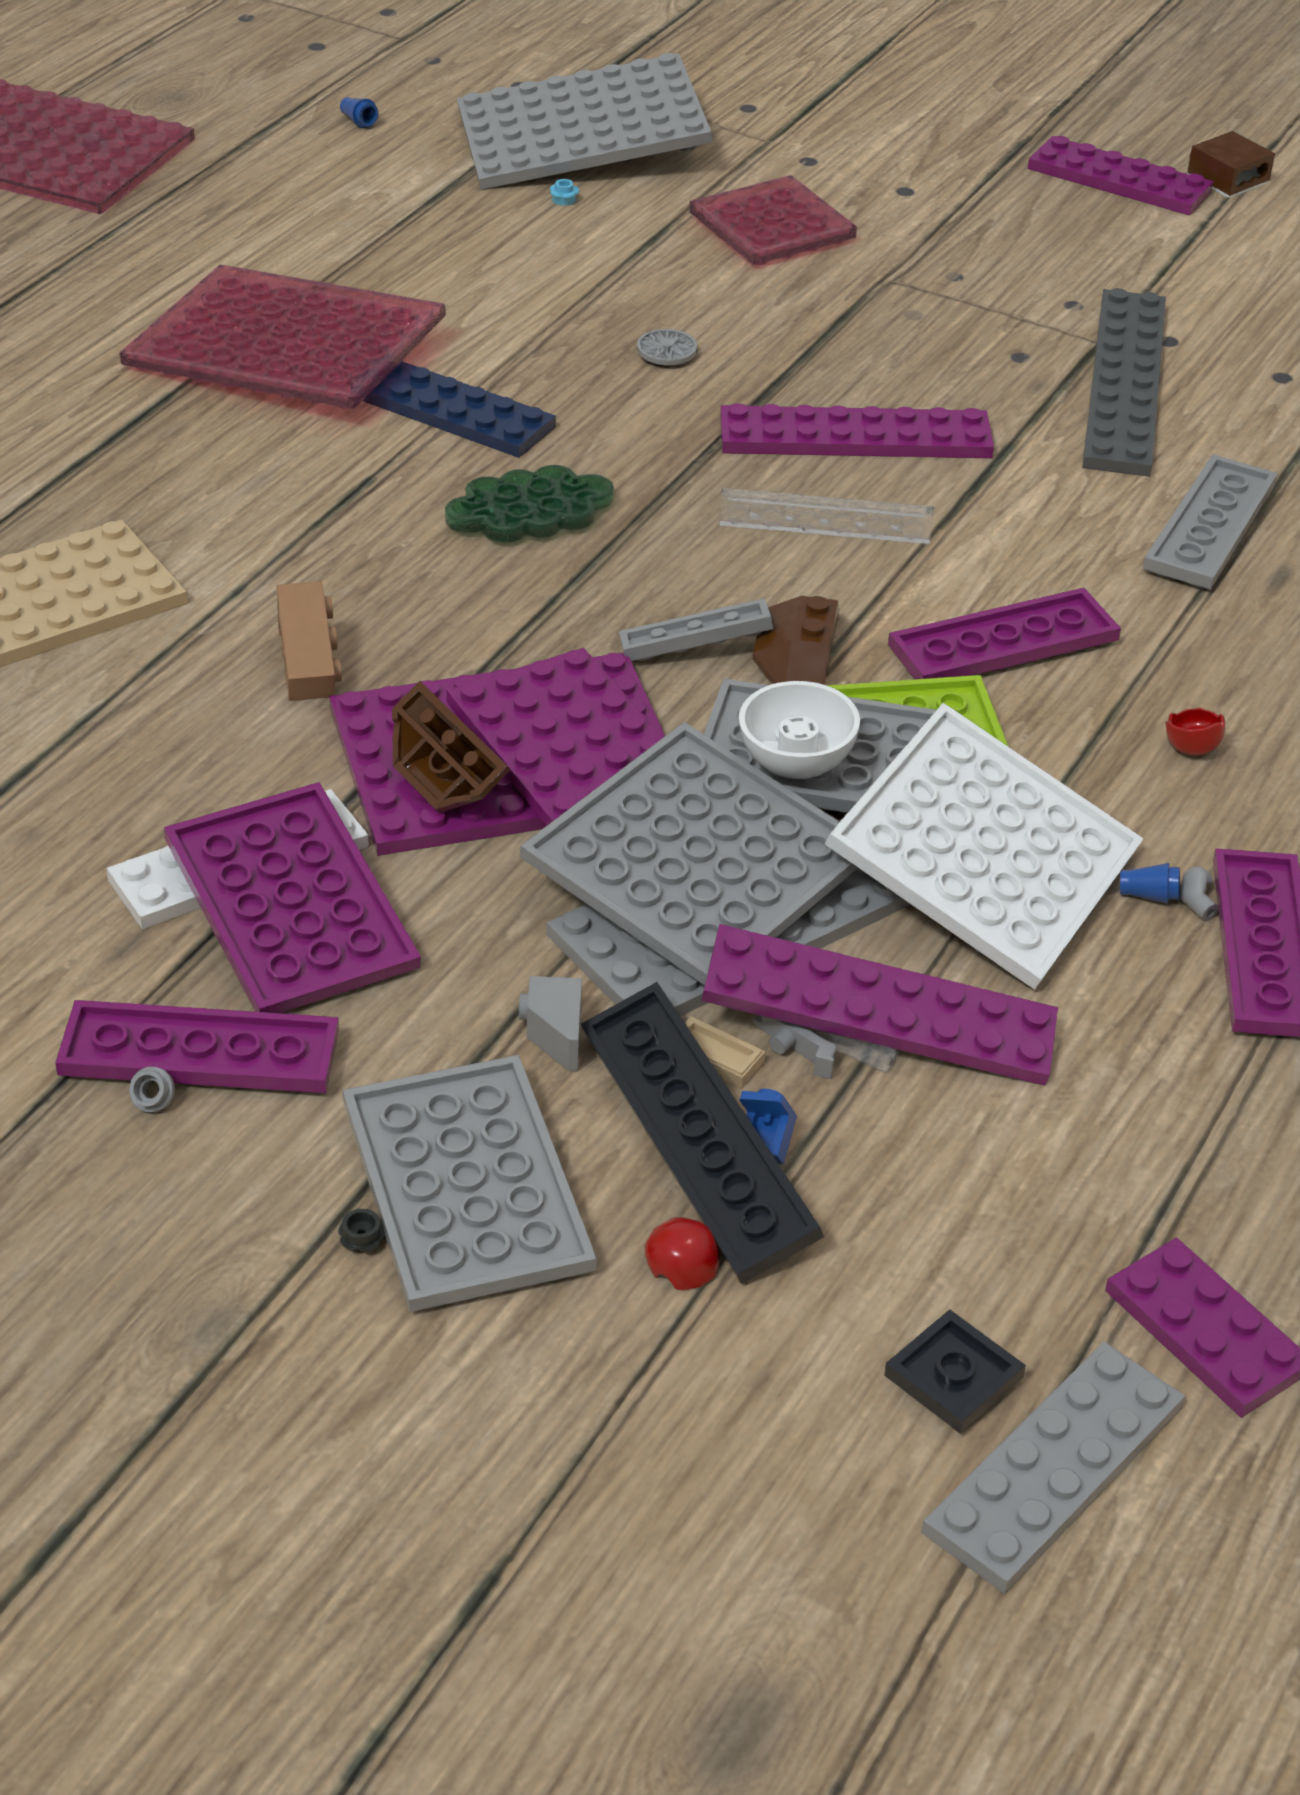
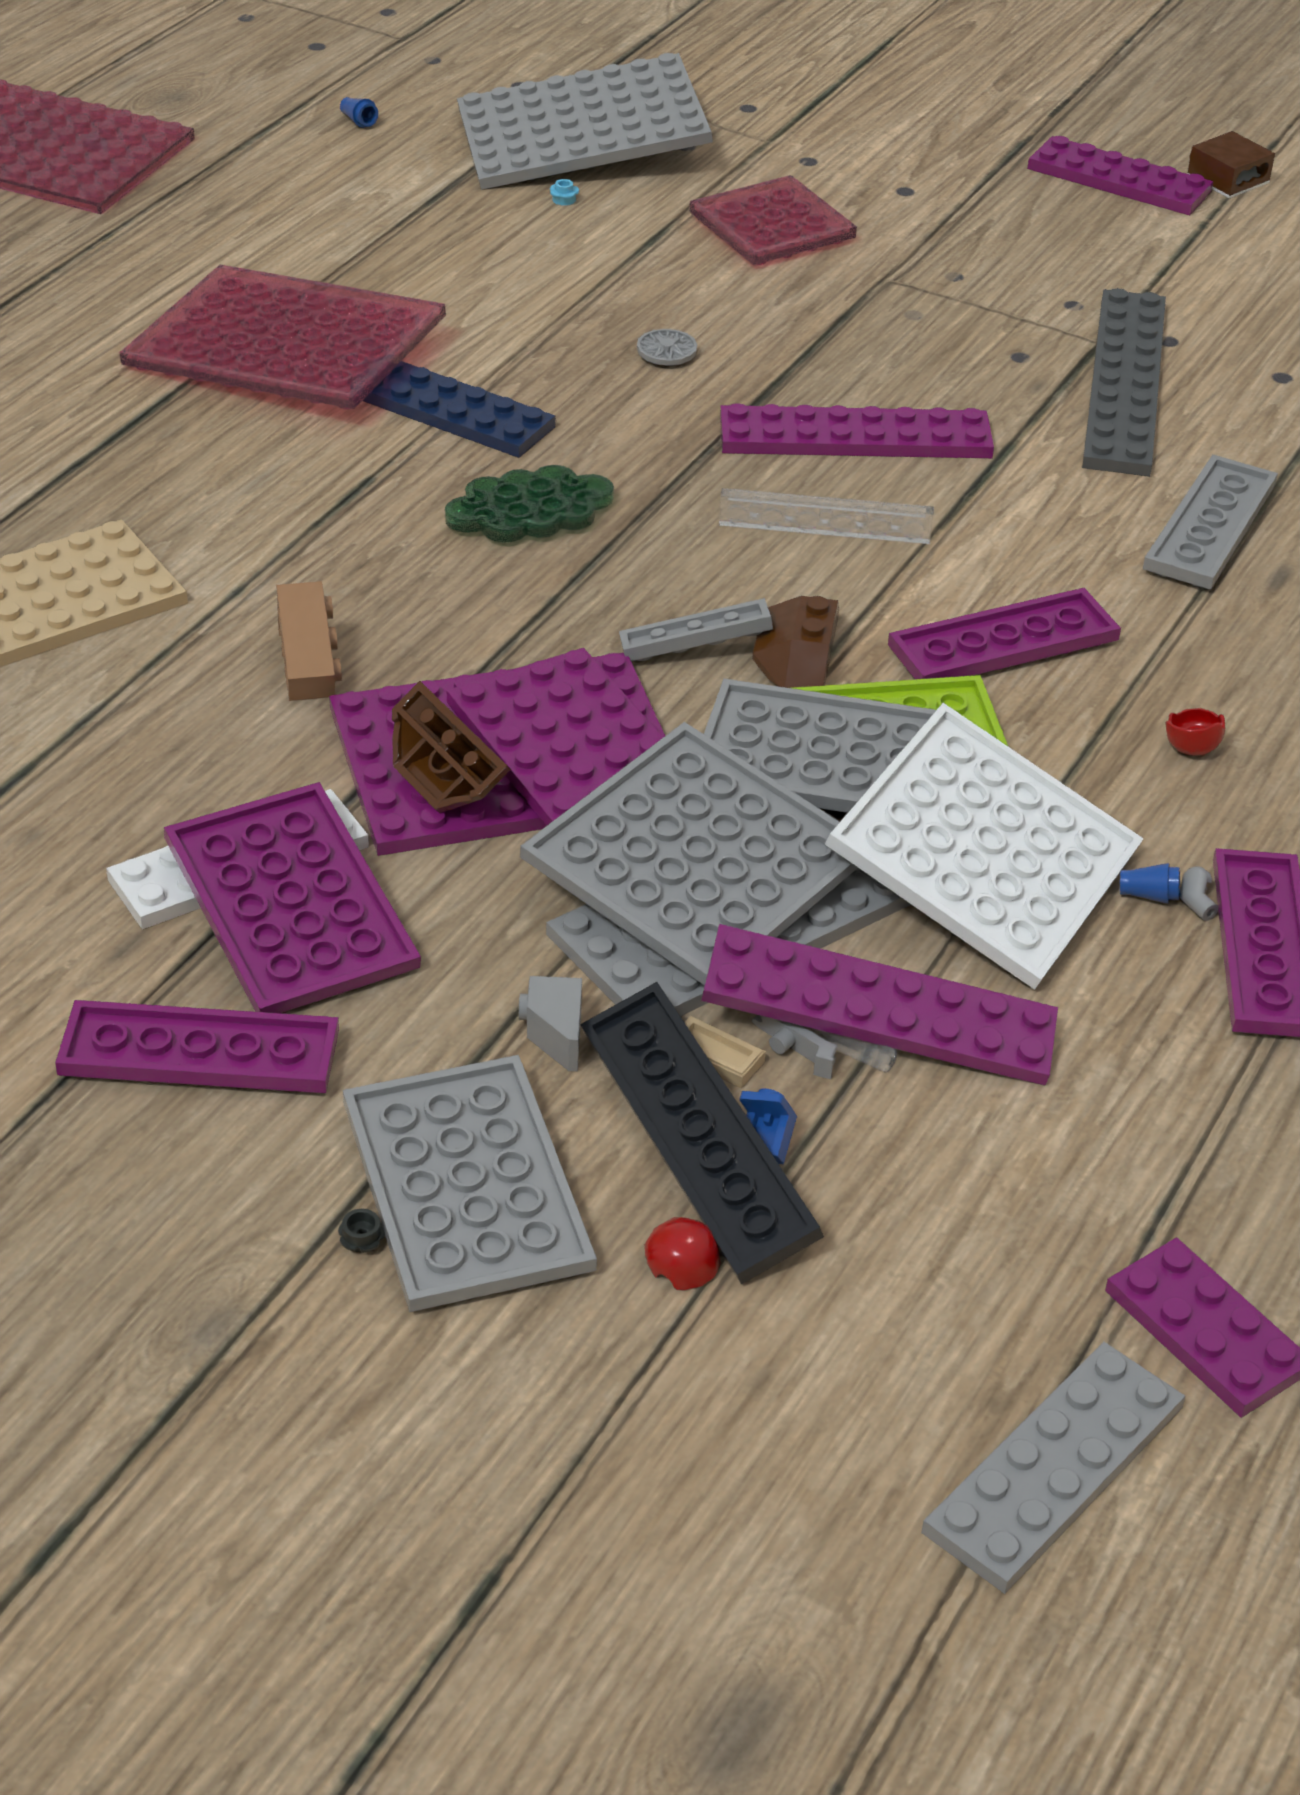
light grey plate [129,1067,175,1113] -> none
white piece [739,681,860,779] -> none
black plate [884,1309,1026,1433] -> none

